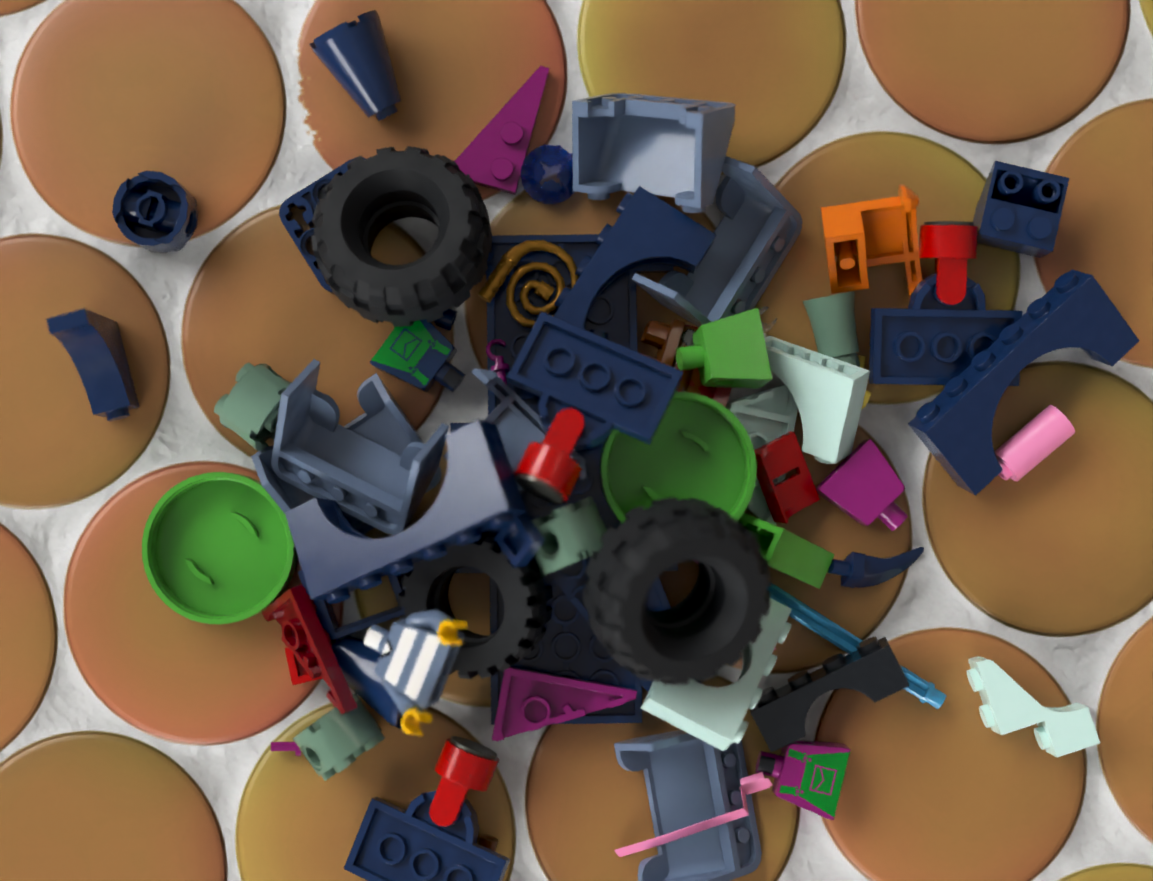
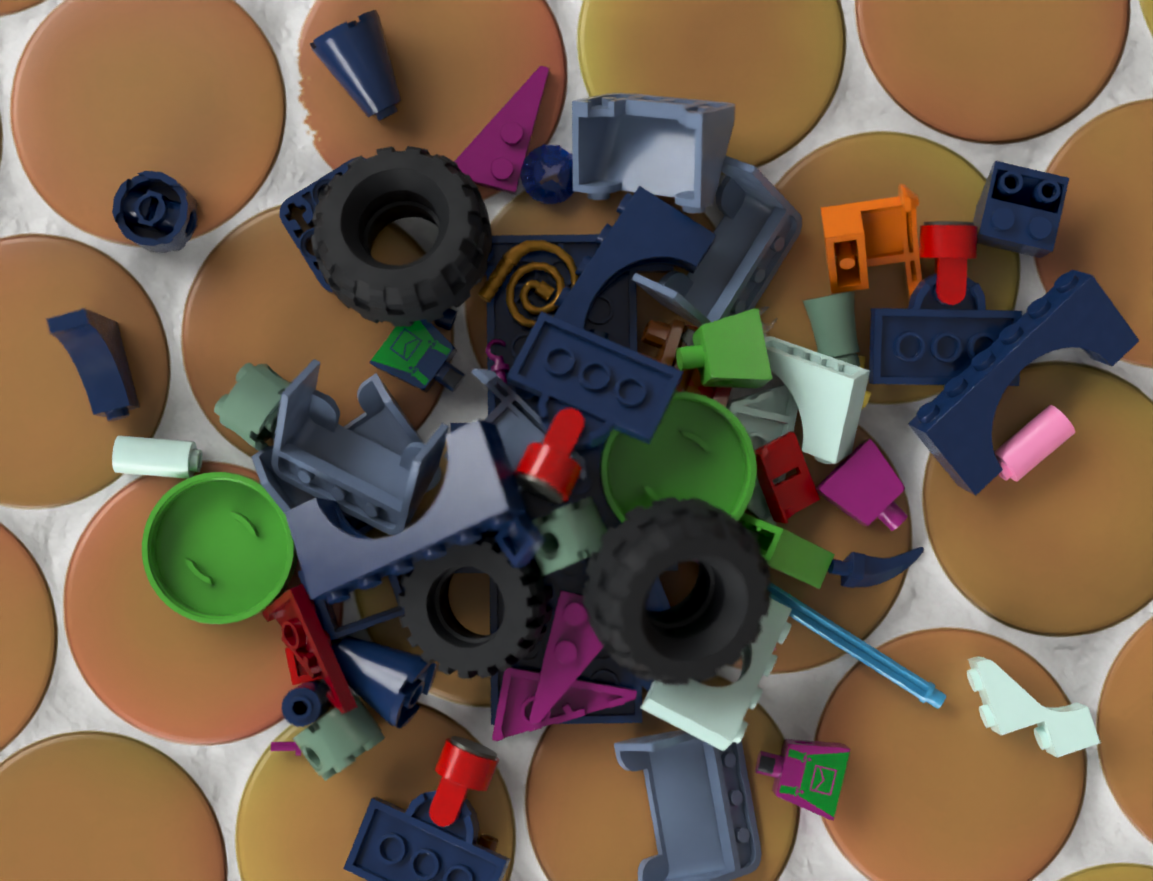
torso [364,610,467,736] -> none
bright pink piece [614,771,773,857] -> none
black arch [750,637,910,753] -> none
none -> light aqua brick [112,435,203,479]
none -> dark blue brick [282,680,331,727]
none -> magenta wing [528,590,604,725]

